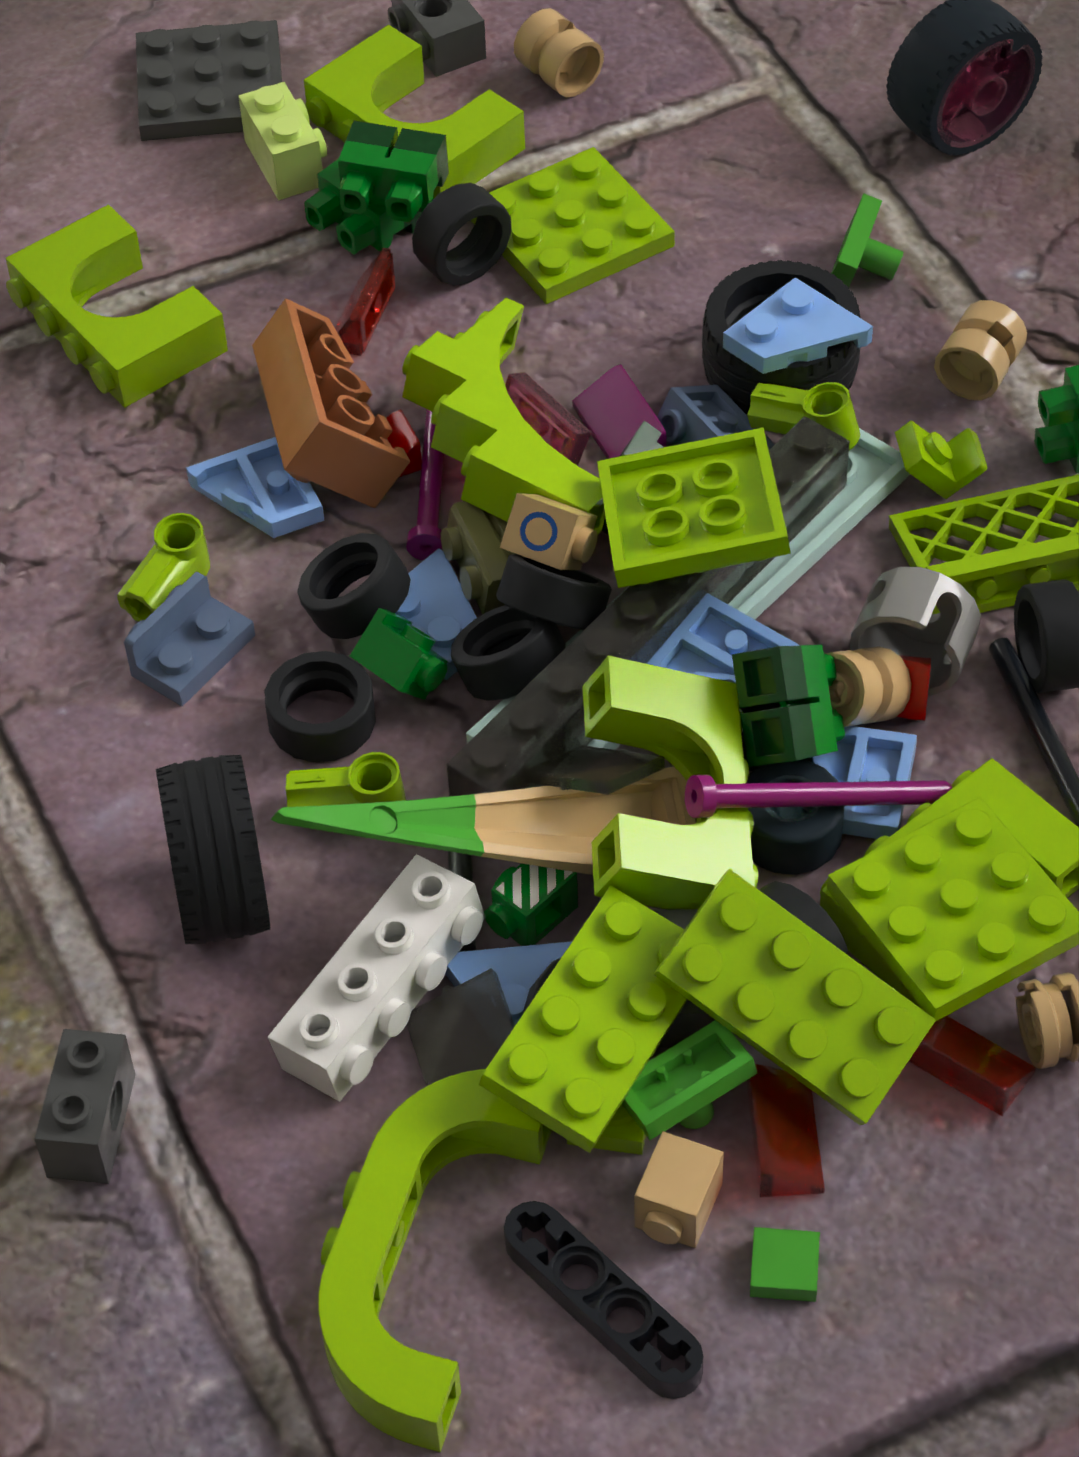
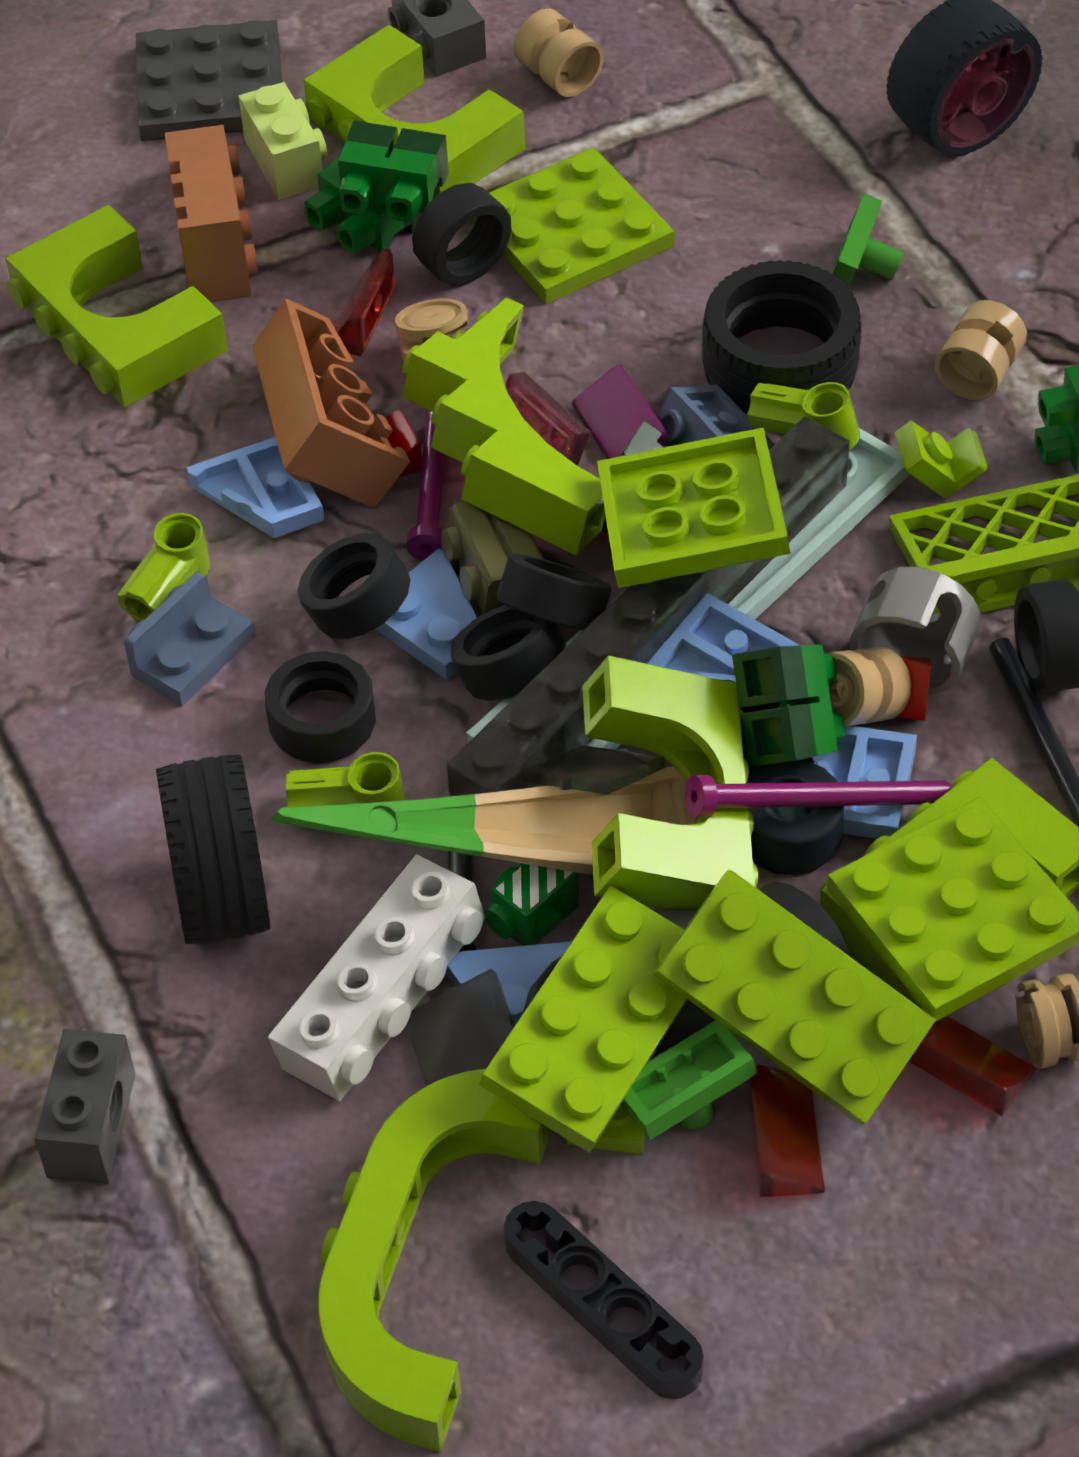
green brick [350,608,448,700] -> none
tan brick [500,493,598,570] -> none
tan brick [634,1131,724,1248] -> none
light blue wing [723,278,873,374] -> none
bright green tile [750,1227,820,1302] -> none
none -> nougat wedge [165,125,258,302]
none -> tan wheel [395,299,468,362]

